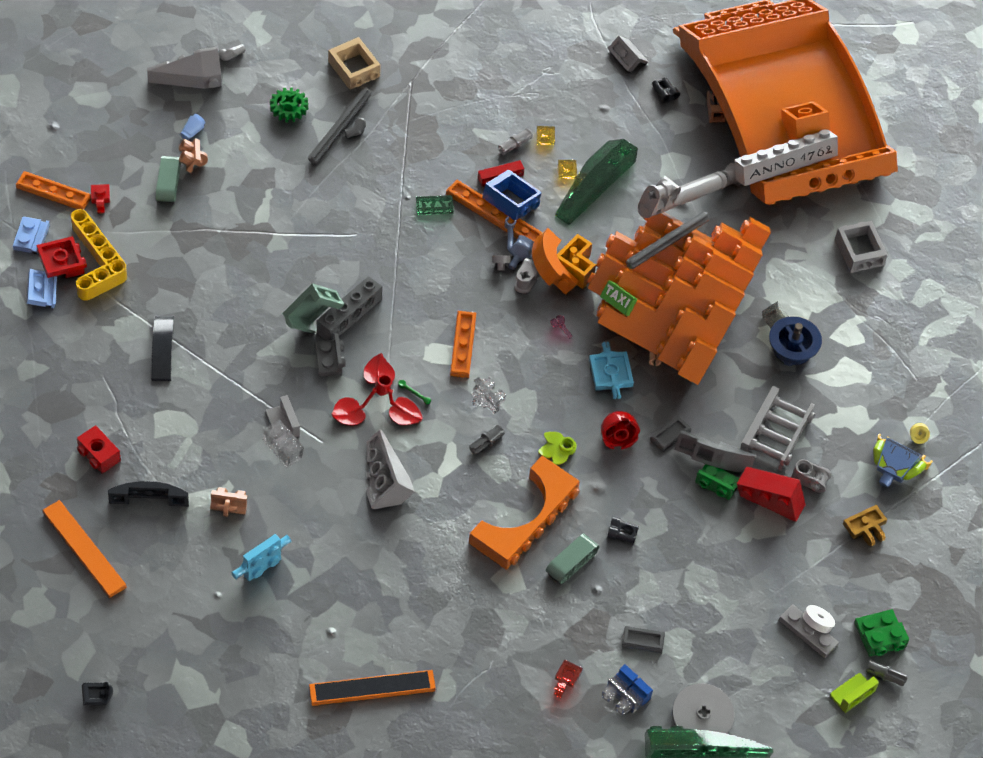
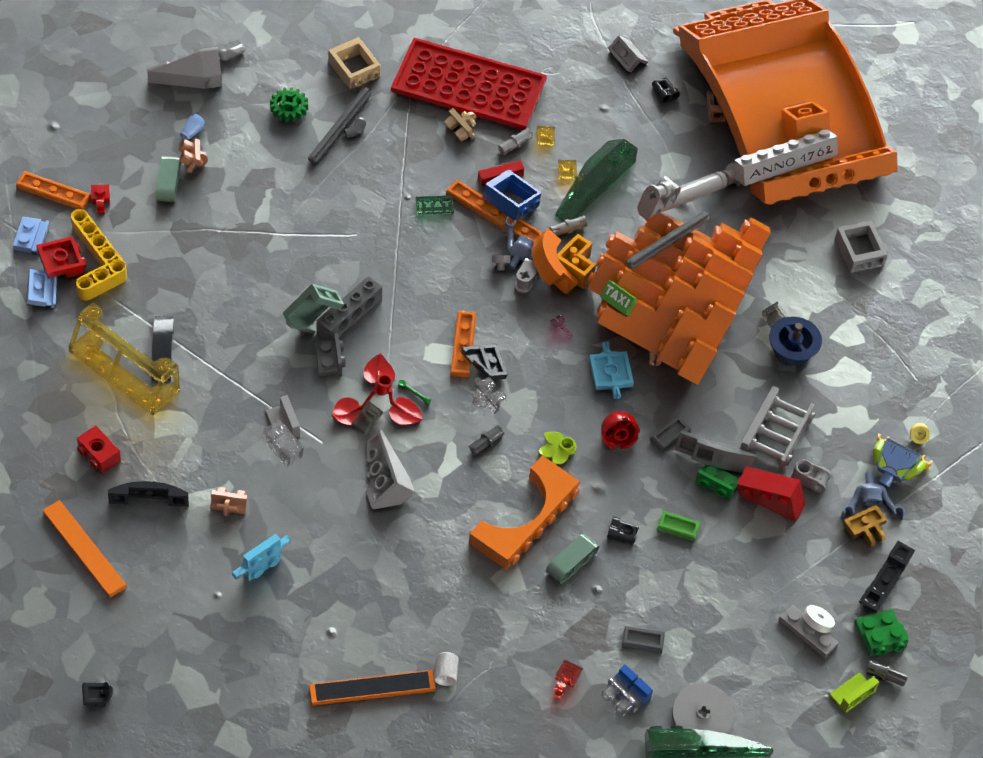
none -> clear yellow windscreen [69,302,180,415]
none -> clear smoke panel [352,400,384,436]
none -> red plate [391,37,547,130]
none -> white piece [434,652,459,686]
none -> tan hips [444,108,476,142]
none -> wing [461,344,508,381]
none -> light grey pin [549,215,588,236]
none -> bright green tile [657,511,701,542]
none -> sand blue piece [841,472,905,519]
none -> black slope [859,541,915,612]

